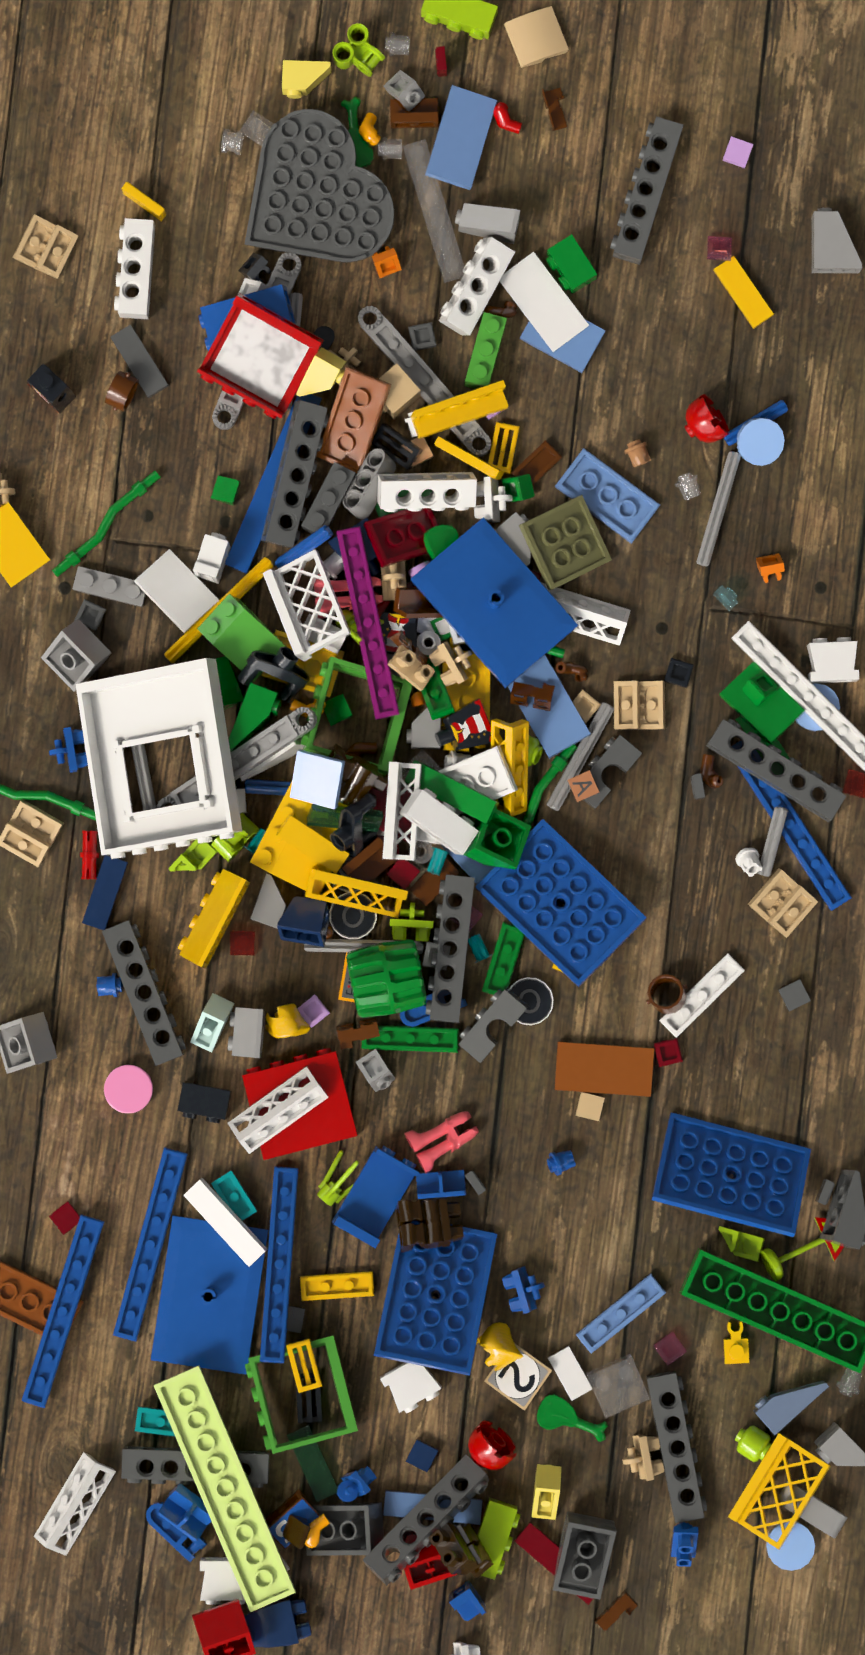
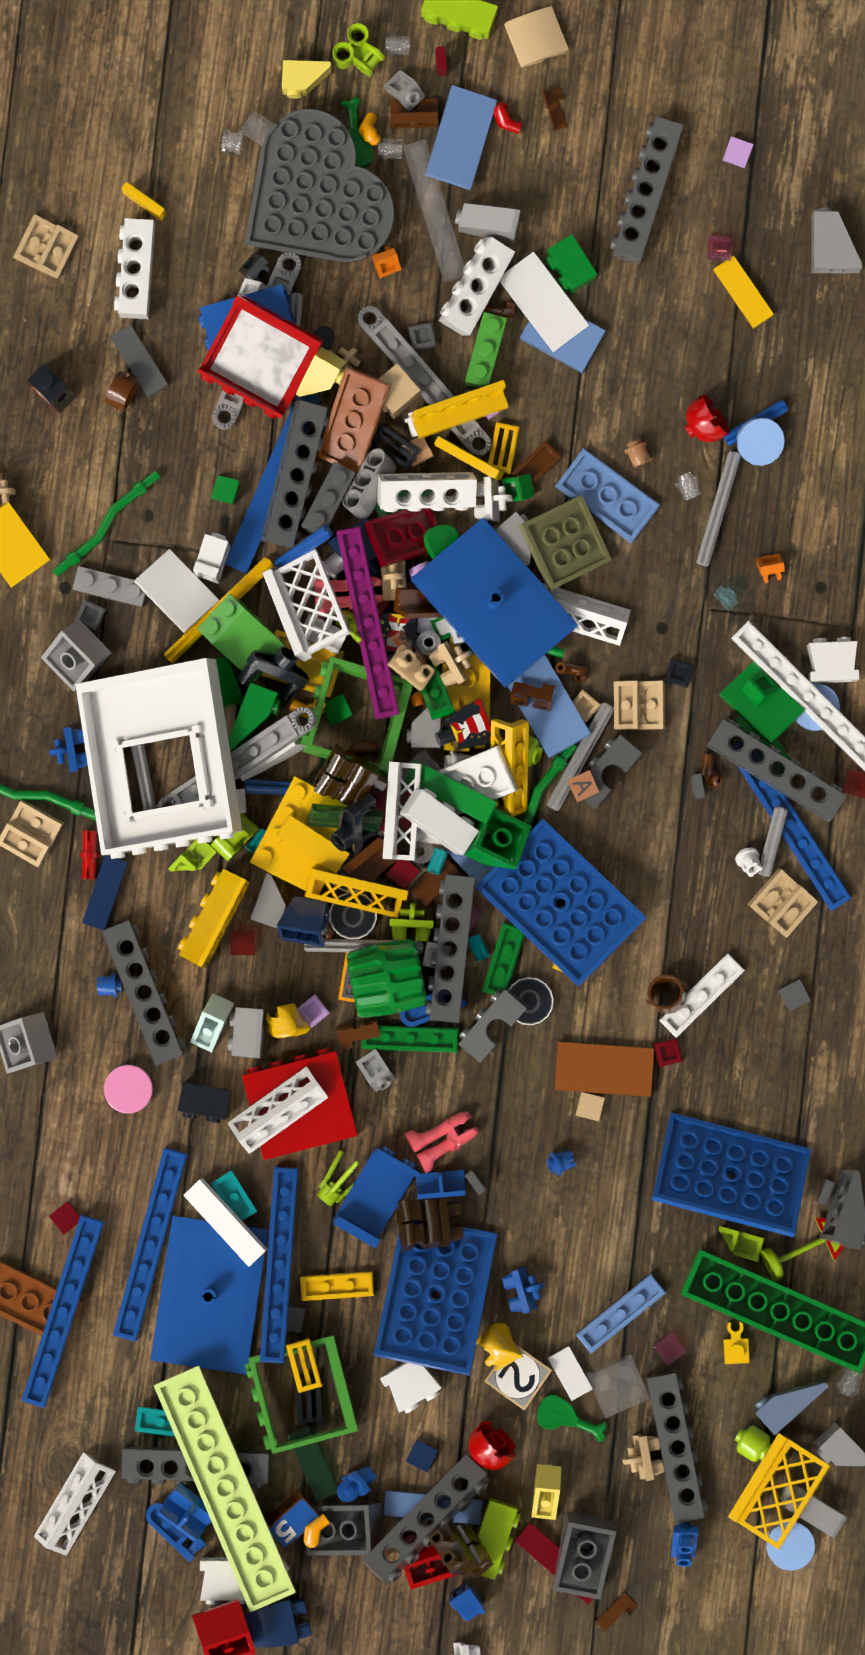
dark brown slope [282,1514,310,1549] -> none
tile [290,749,345,809] -> none

